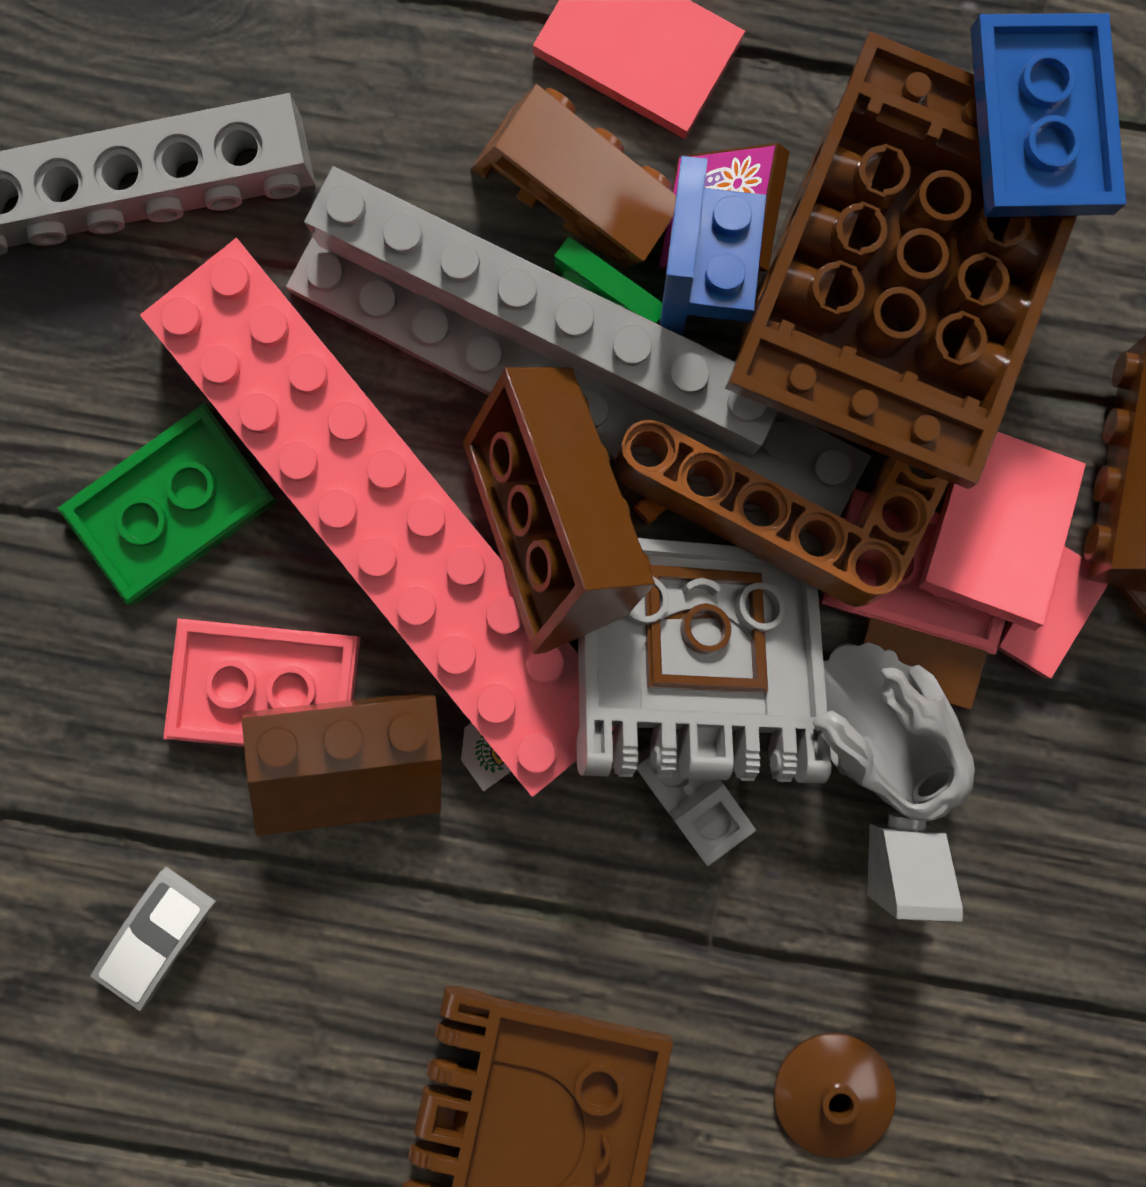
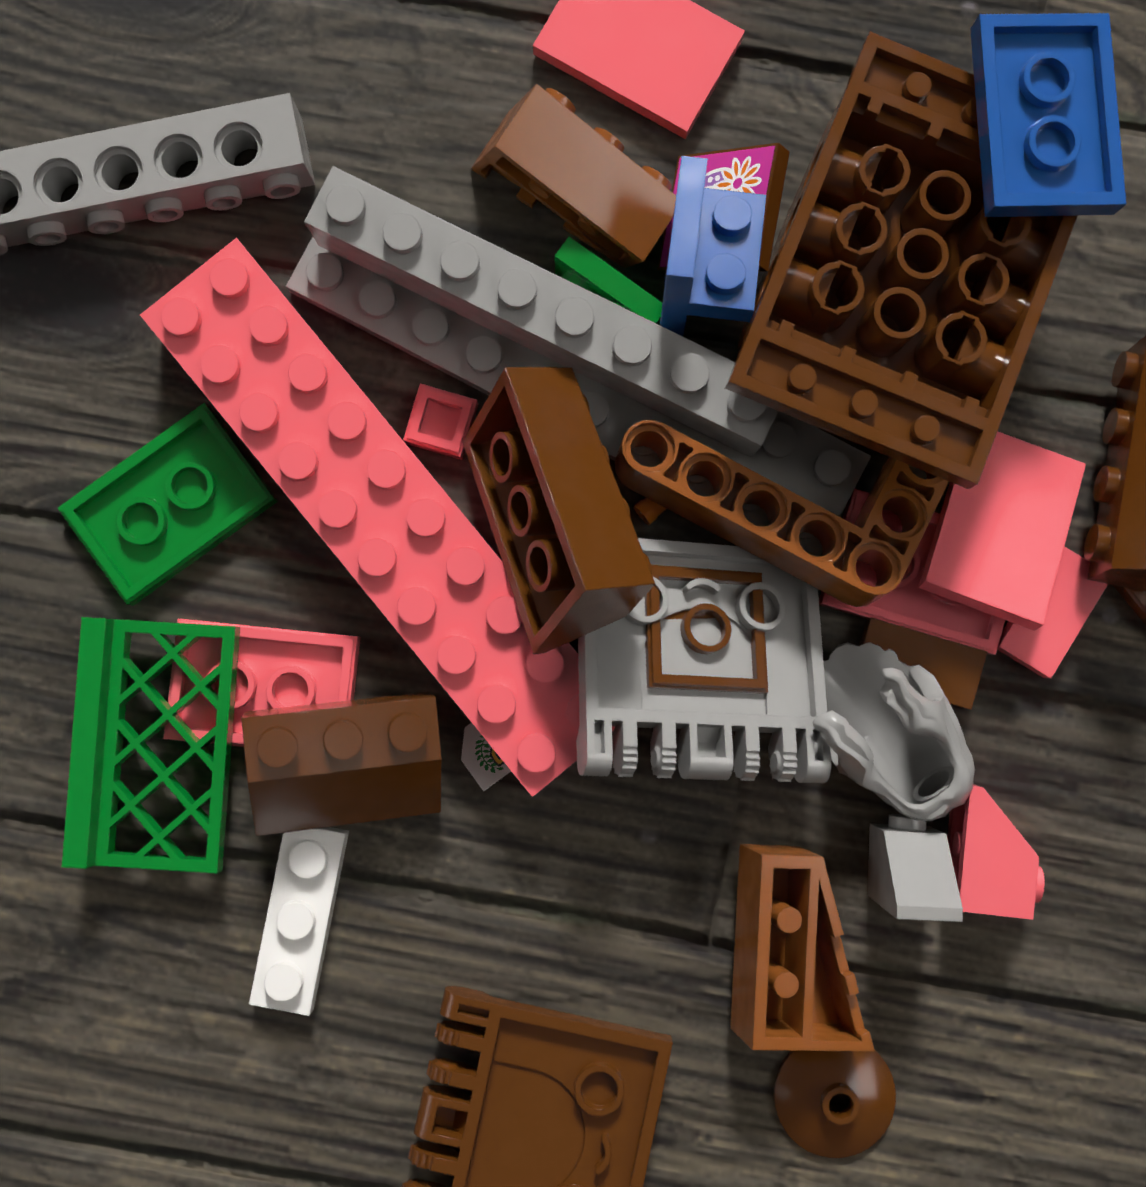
slope [90,867,216,1011] -> none
light grey slope [636,729,756,866] -> none
none -> green fence [62,617,240,874]
none -> white plate [249,827,349,1016]
none -> coral tile [403,383,479,460]
none -> dark orange wedge [730,844,875,1051]
none -> coral slope [947,784,1045,920]

